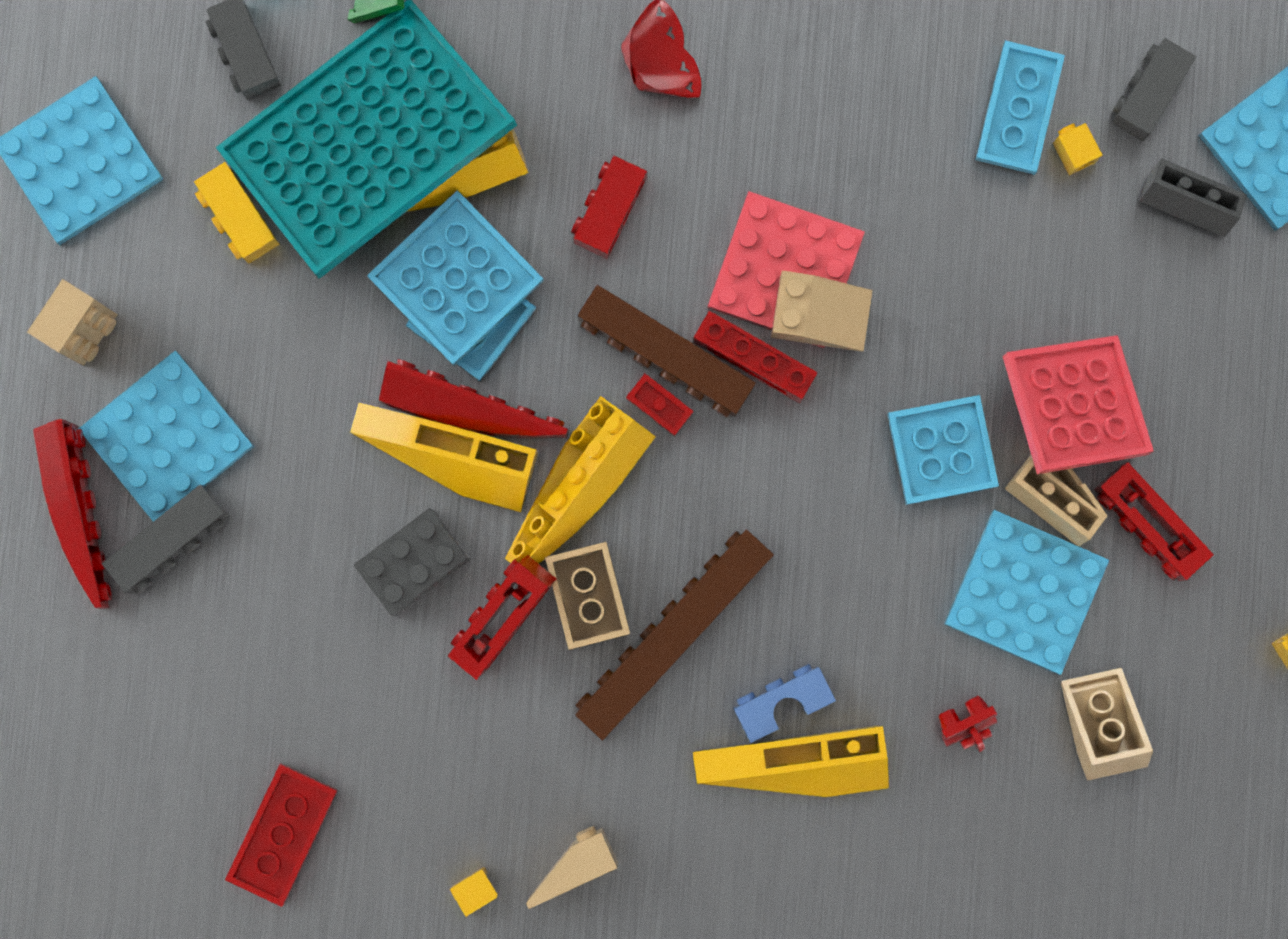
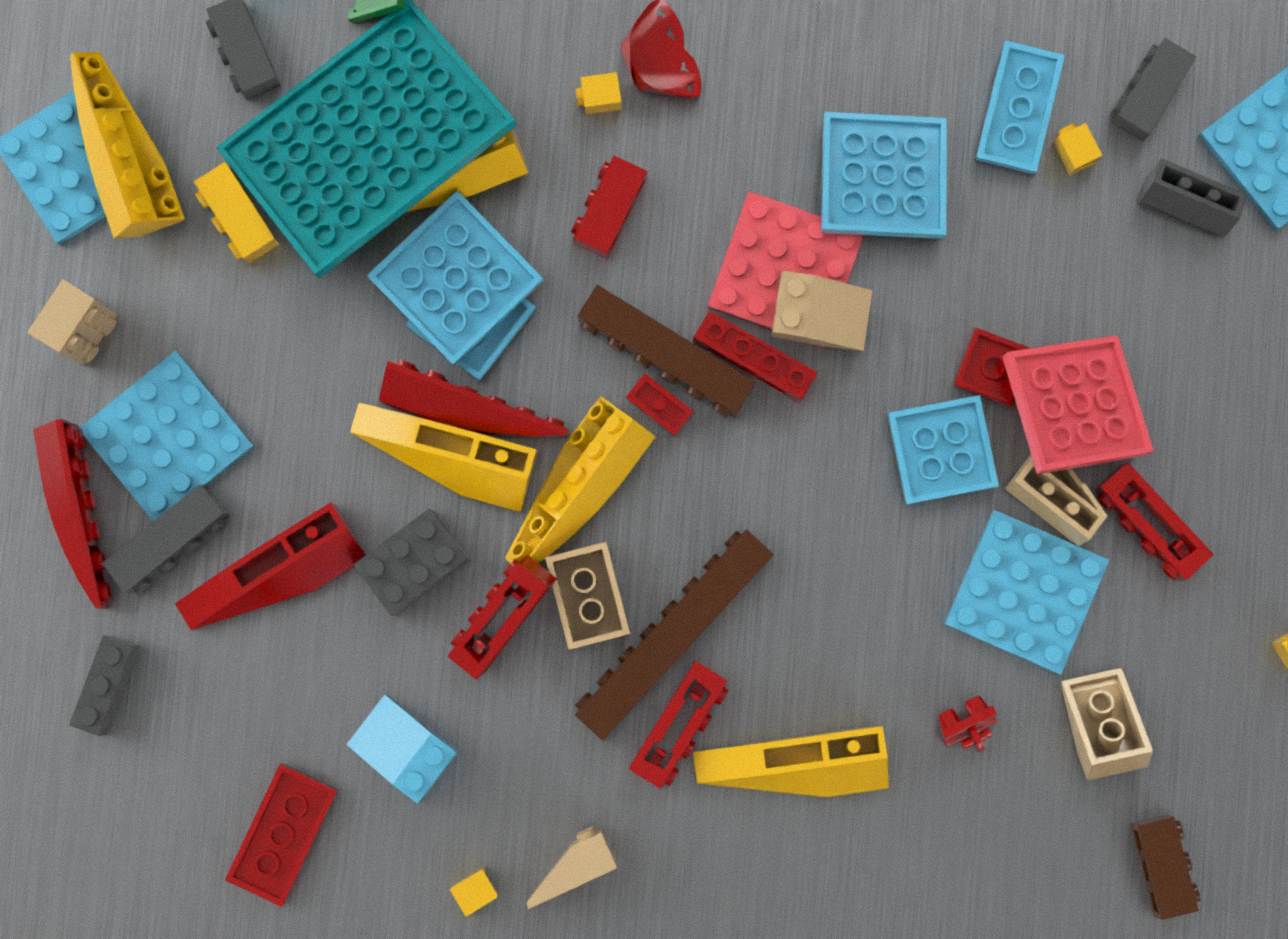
medium blue arch [733,664,836,743] -> none
none -> dark grey brick [69,635,141,736]
none -> yellow wedge [70,52,185,239]
none -> red wedge [175,502,367,630]
none -> medium azure slope [346,694,460,804]
none -> yellow brick [576,72,622,115]
none -> red brick [628,661,729,789]
none -> medium azure plate [821,112,947,239]
none -> red plate [952,327,1031,408]
none -> reddish brown brick [1130,815,1200,920]

